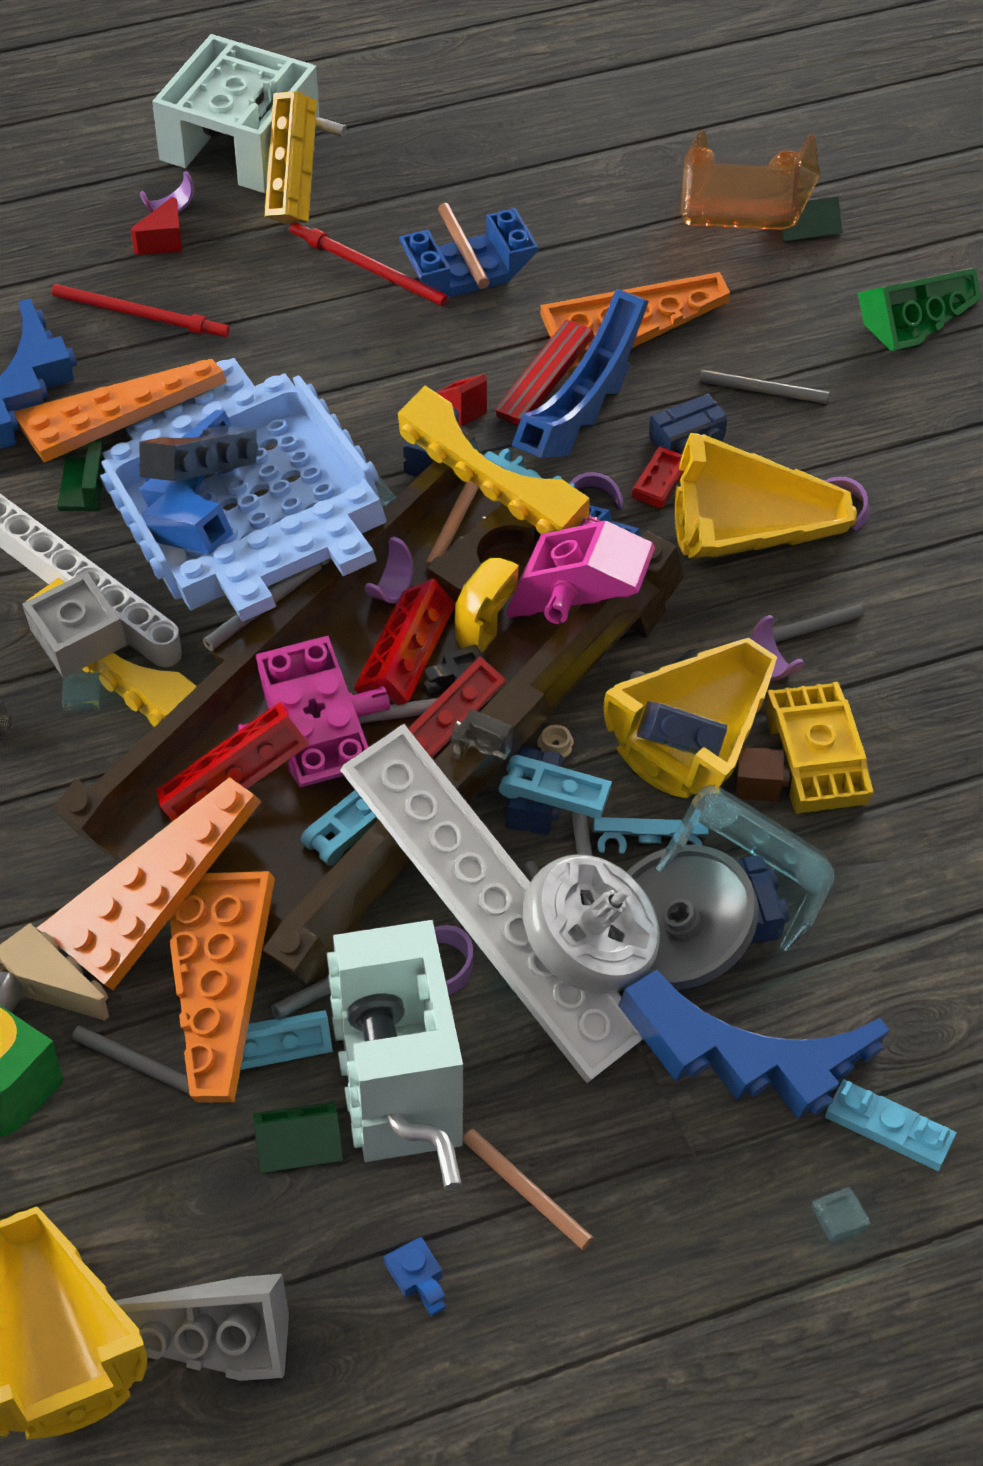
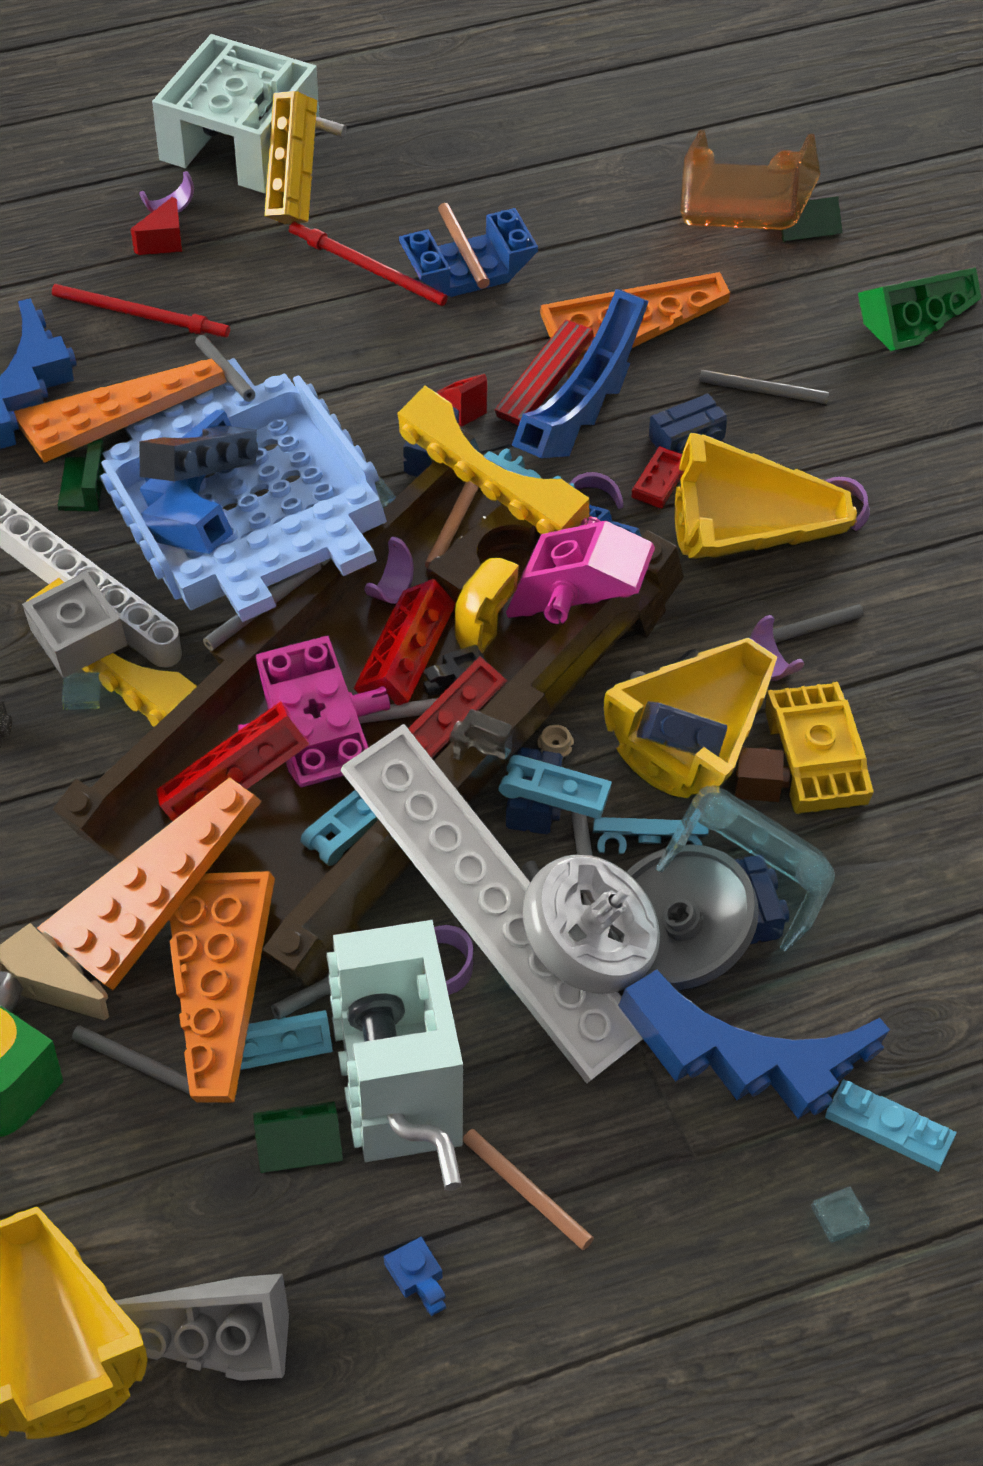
none -> dark grey piece [195,335,256,402]

